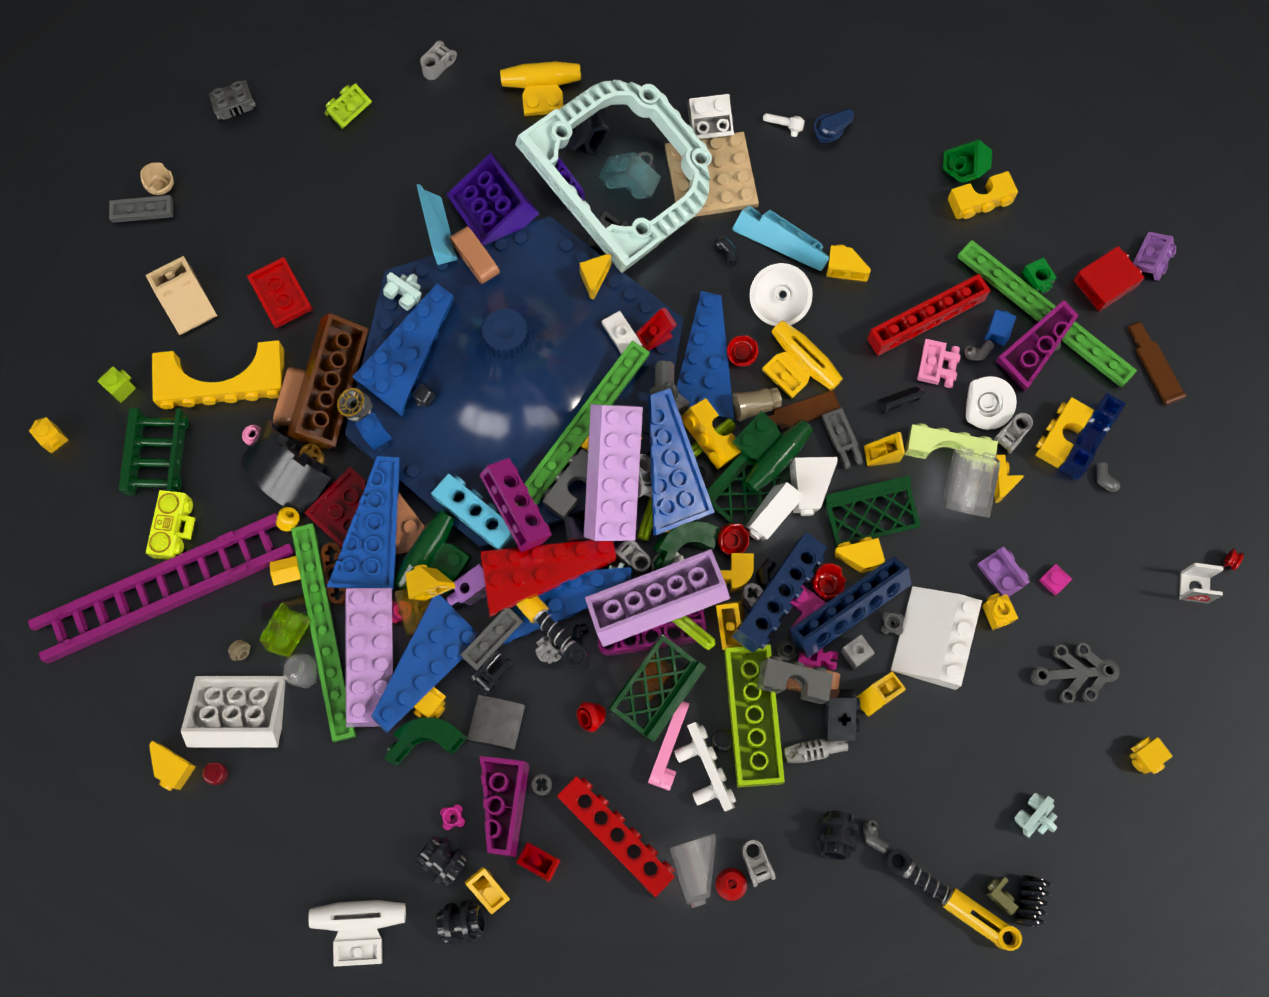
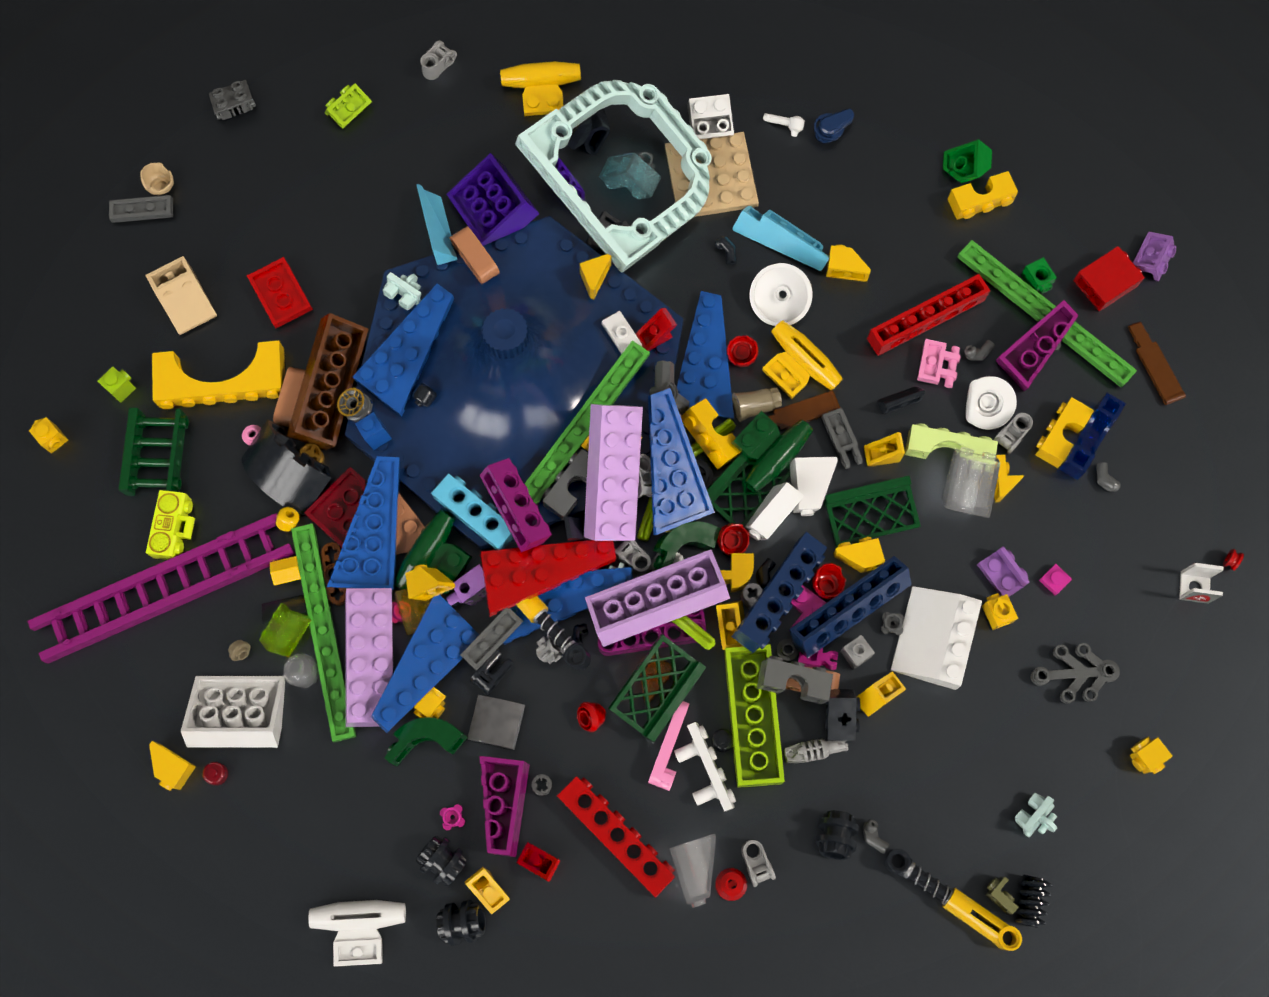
blue brick [984,310,1016,346] -> none

